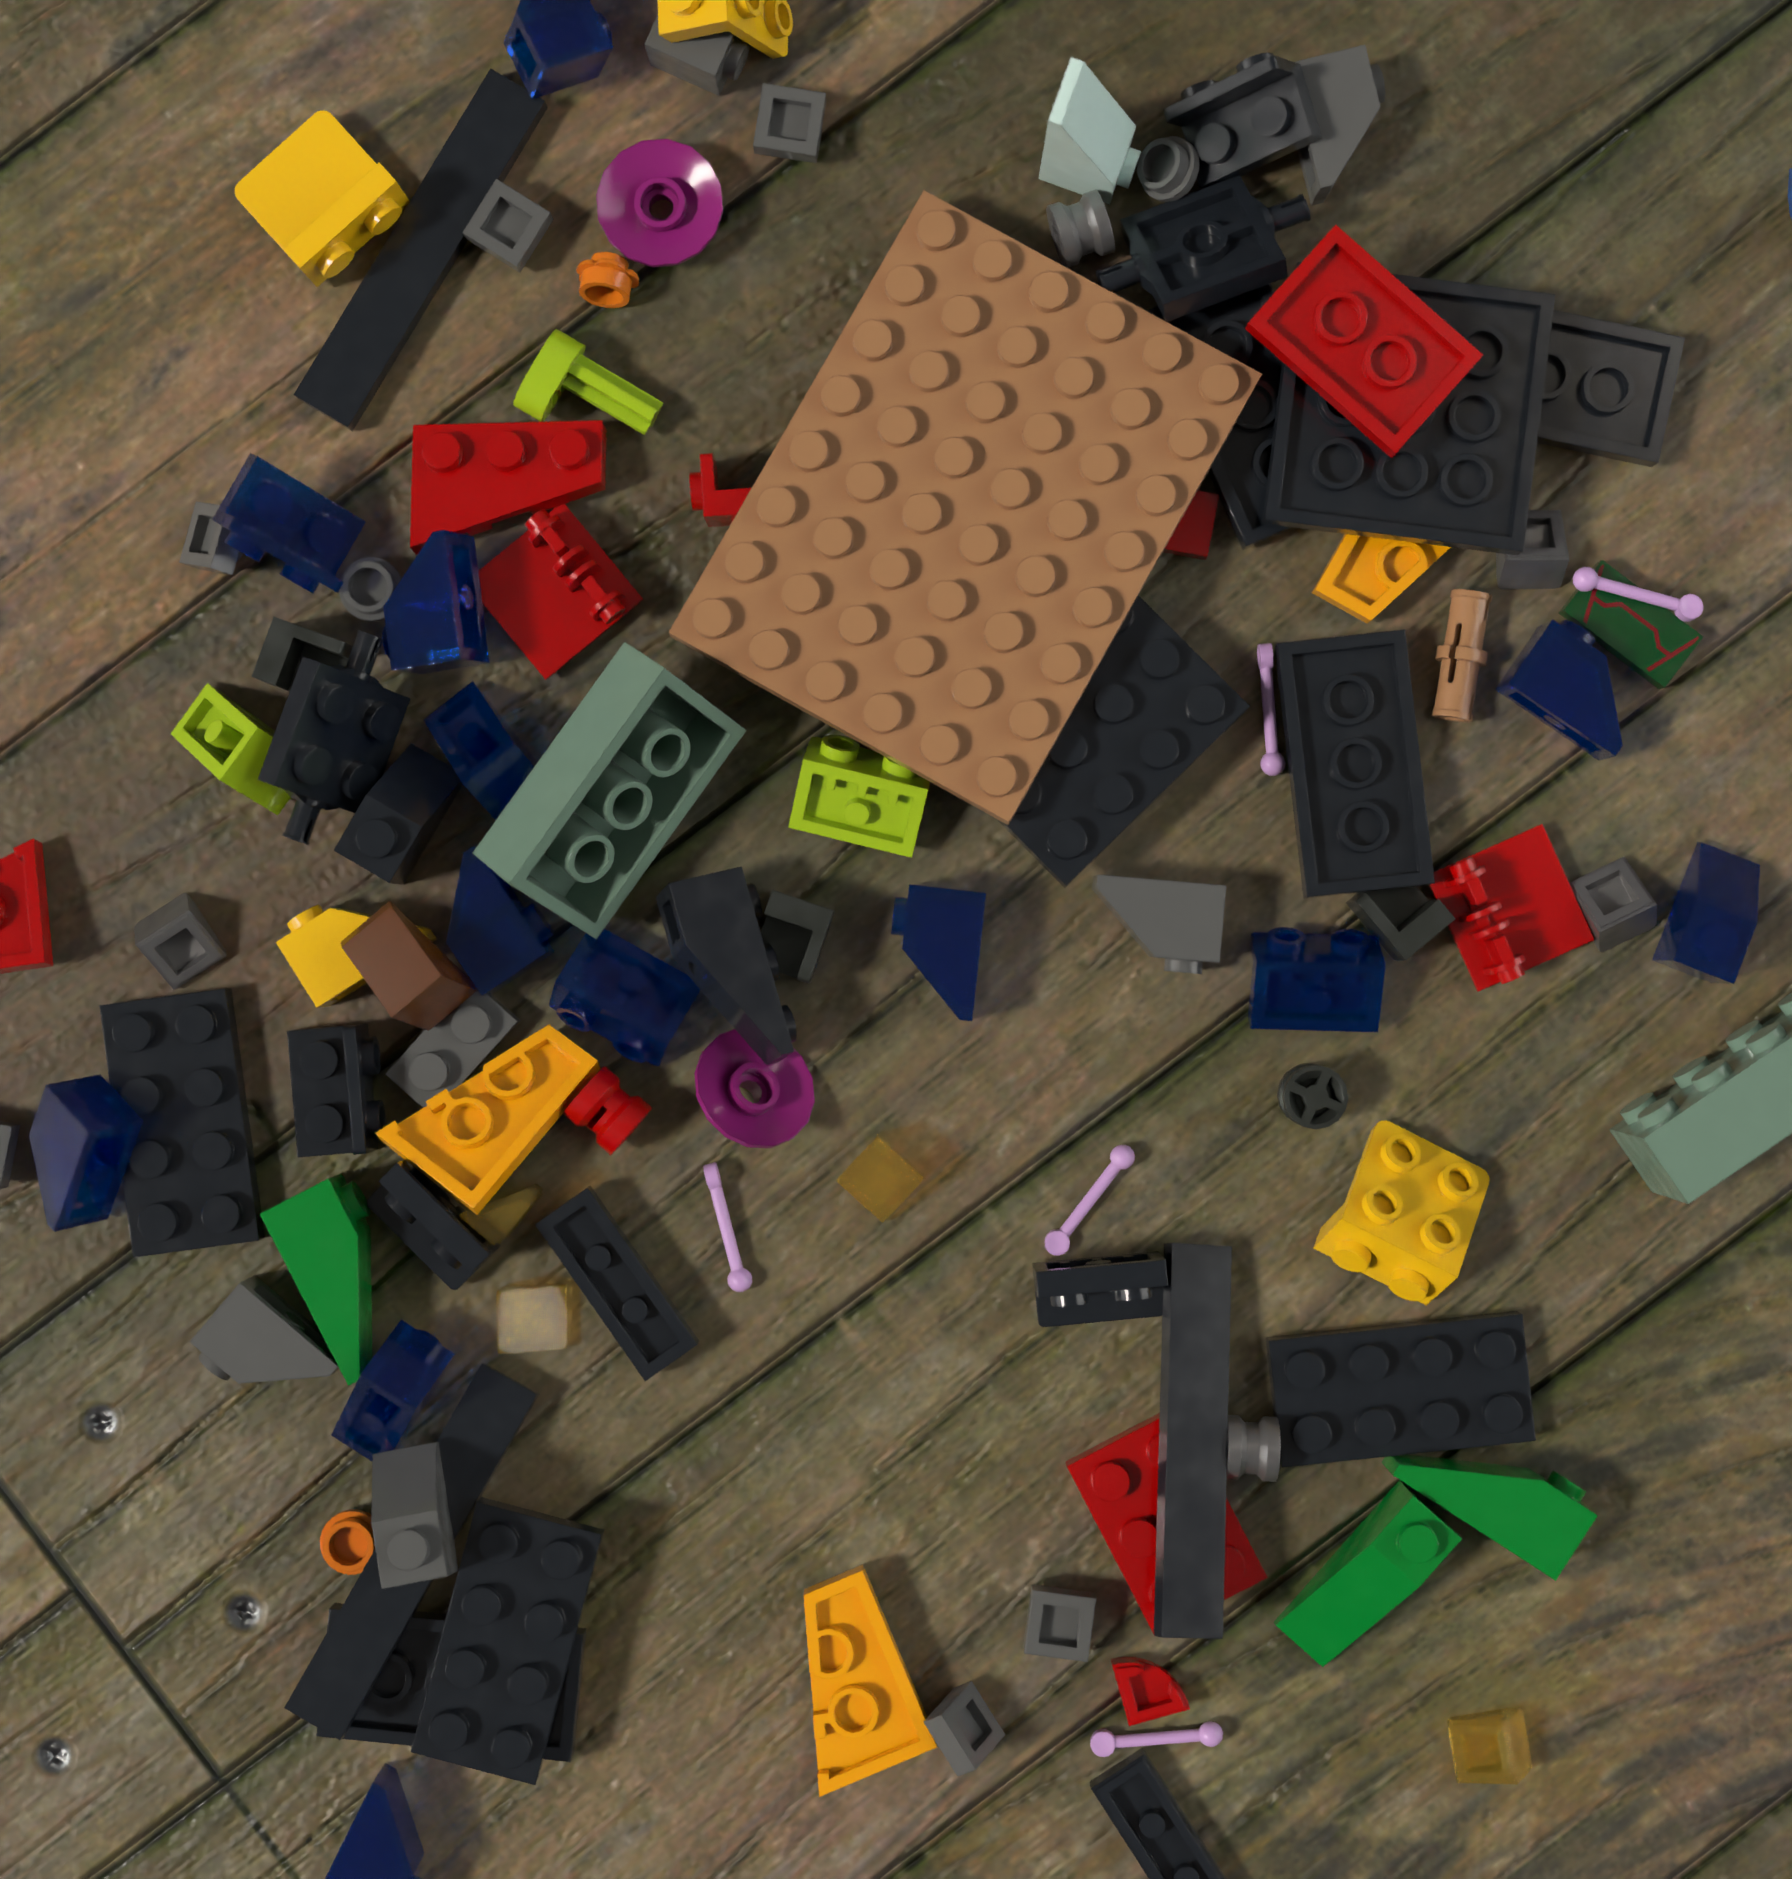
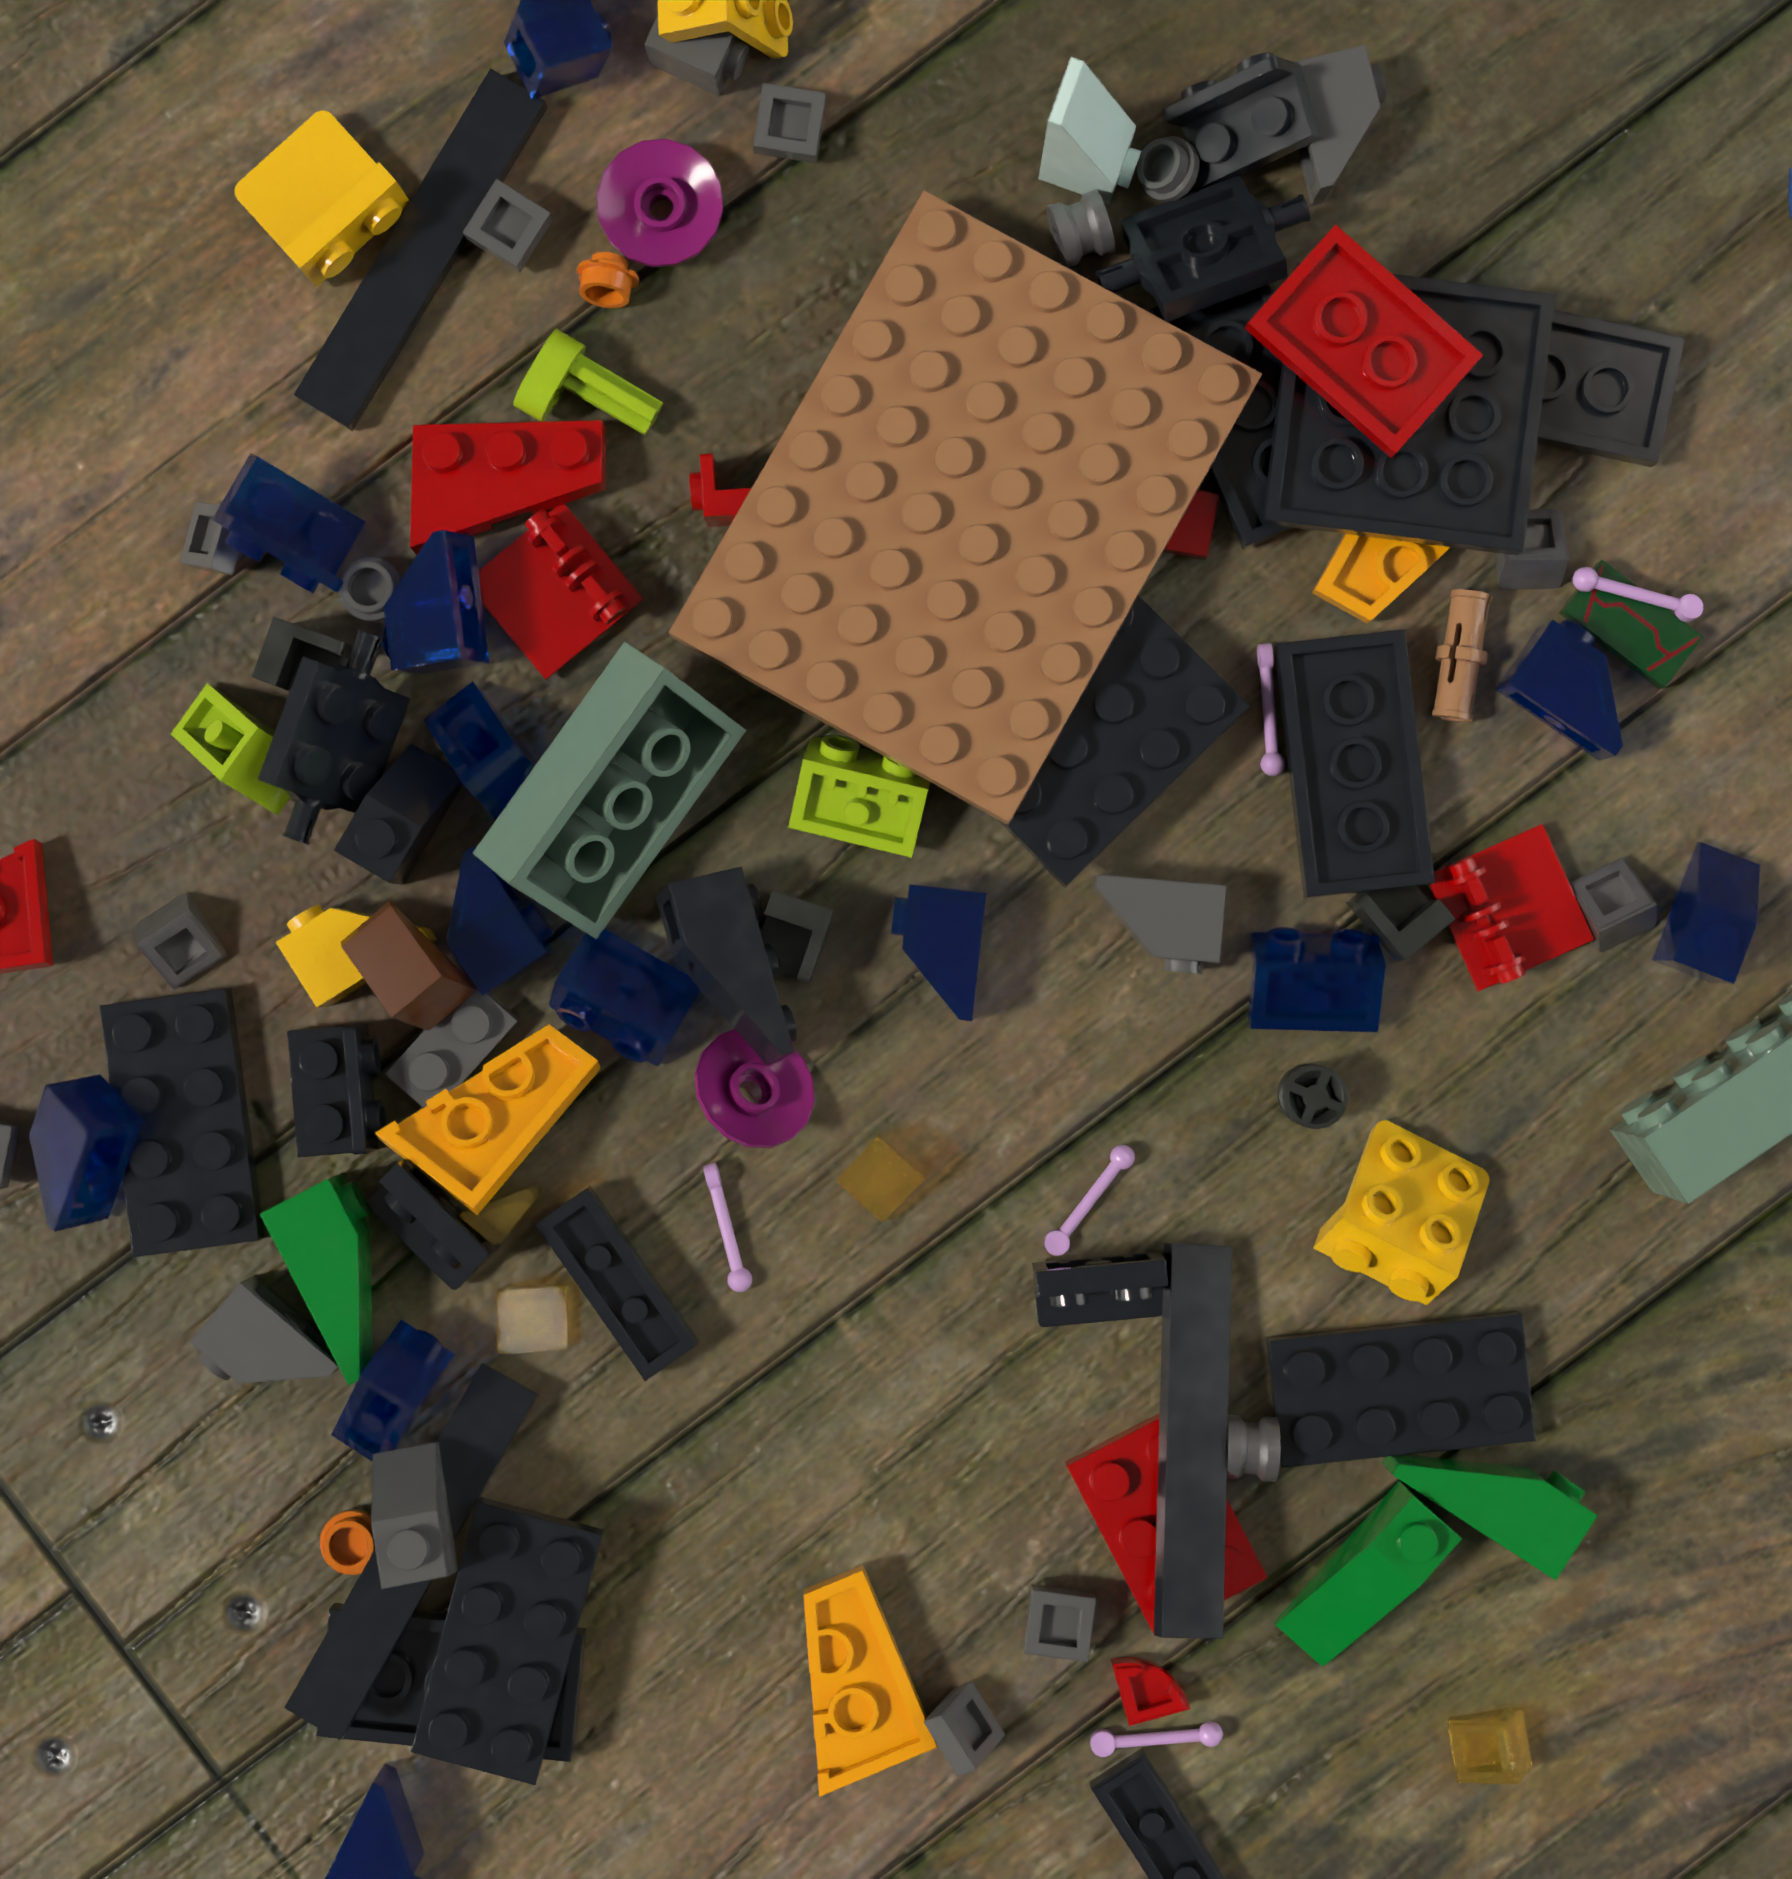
red wheel [563,1066,653,1155] -> none

